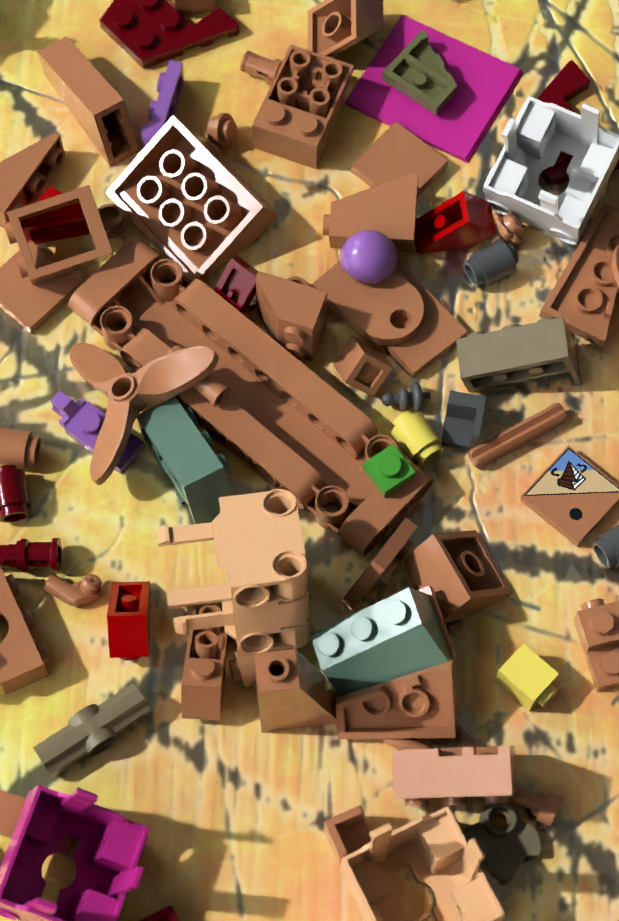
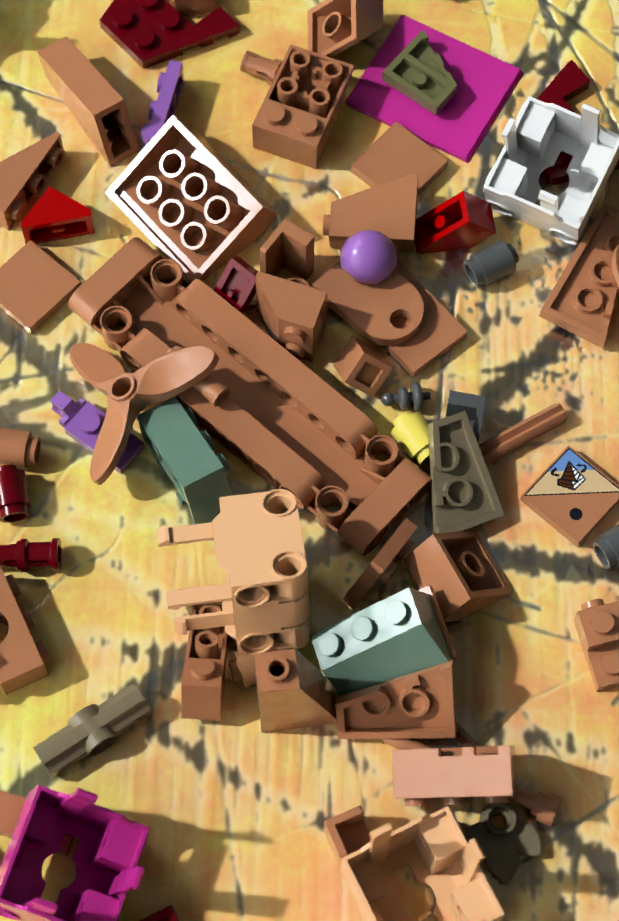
nougat window [3,185,113,285] -> none
nougat arm [44,574,102,606] -> none
nougat plate [98,203,128,238] -> none
red slope [107,581,150,661] -> none
nougat plate [207,113,237,148] -> none
bright green plate [362,444,416,497] -> none
dark tan wedge [456,317,582,392] -> none
nougat plant [489,212,526,246] -> none
light yellow brick [495,643,559,712] -> none
none -> nougat panel [260,218,314,281]
none -> dark tan wing [428,411,505,534]

